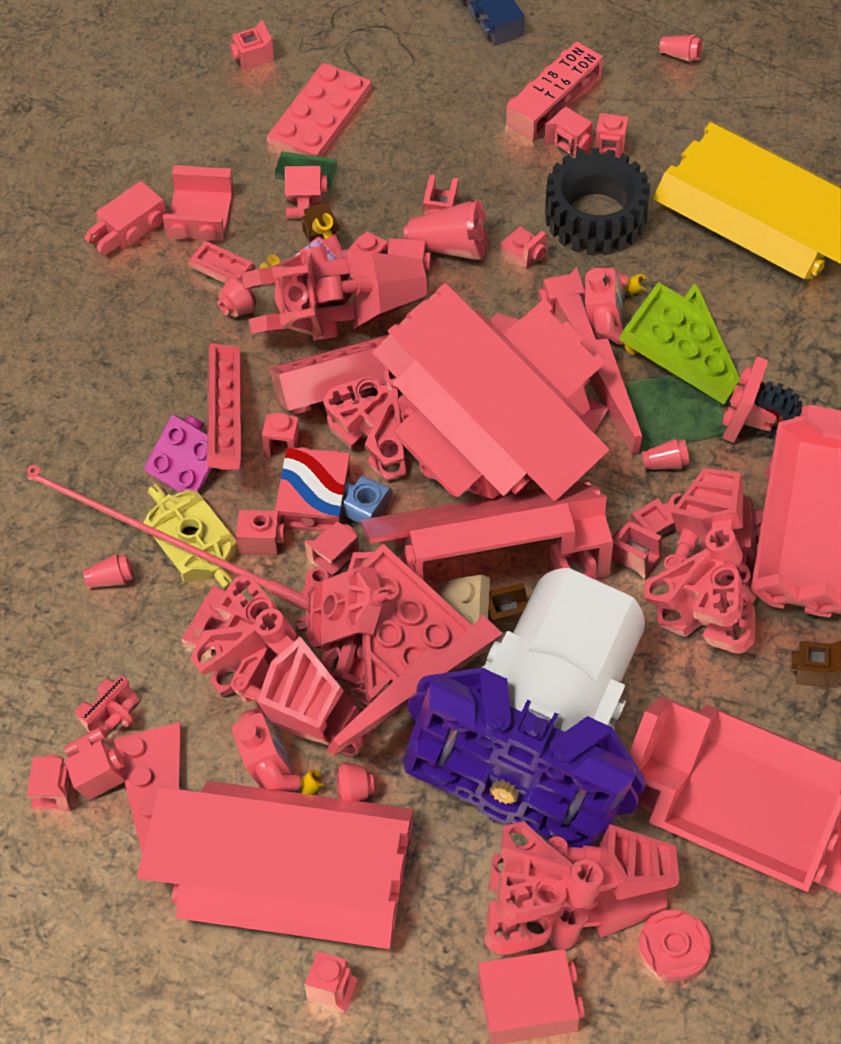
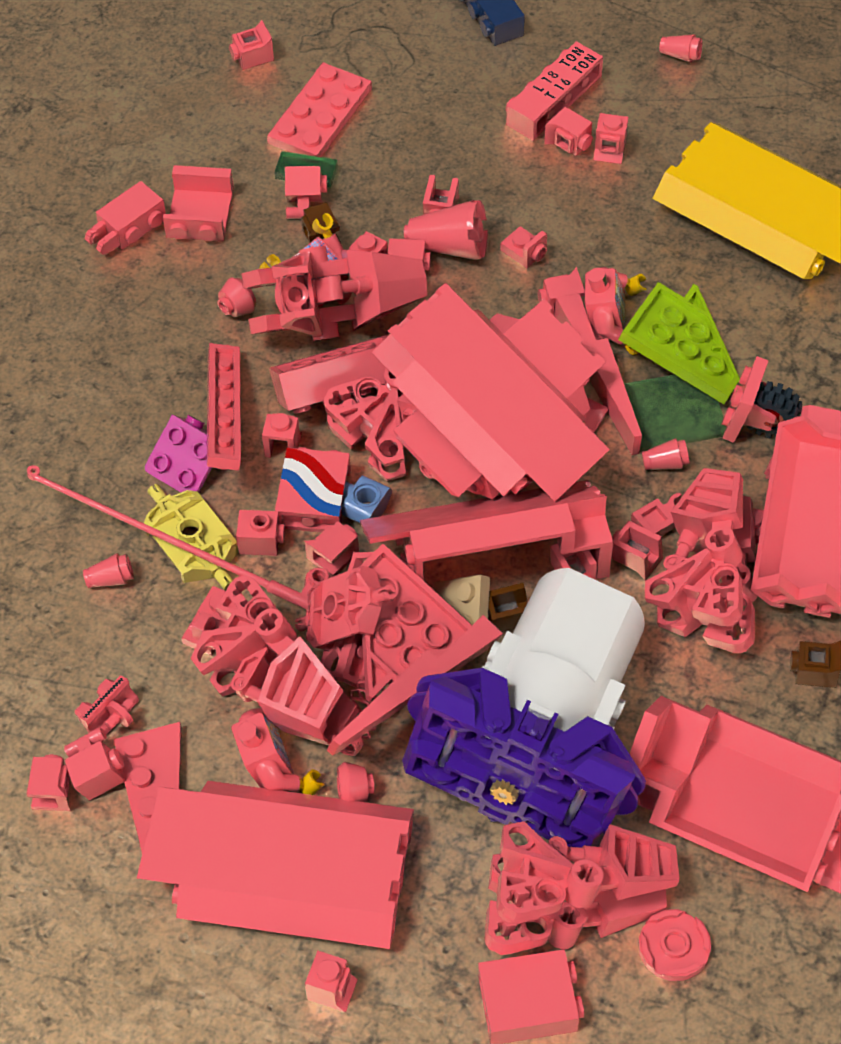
coral plate [189,241,256,283] -> none
black tyre [545,148,650,256] -> none

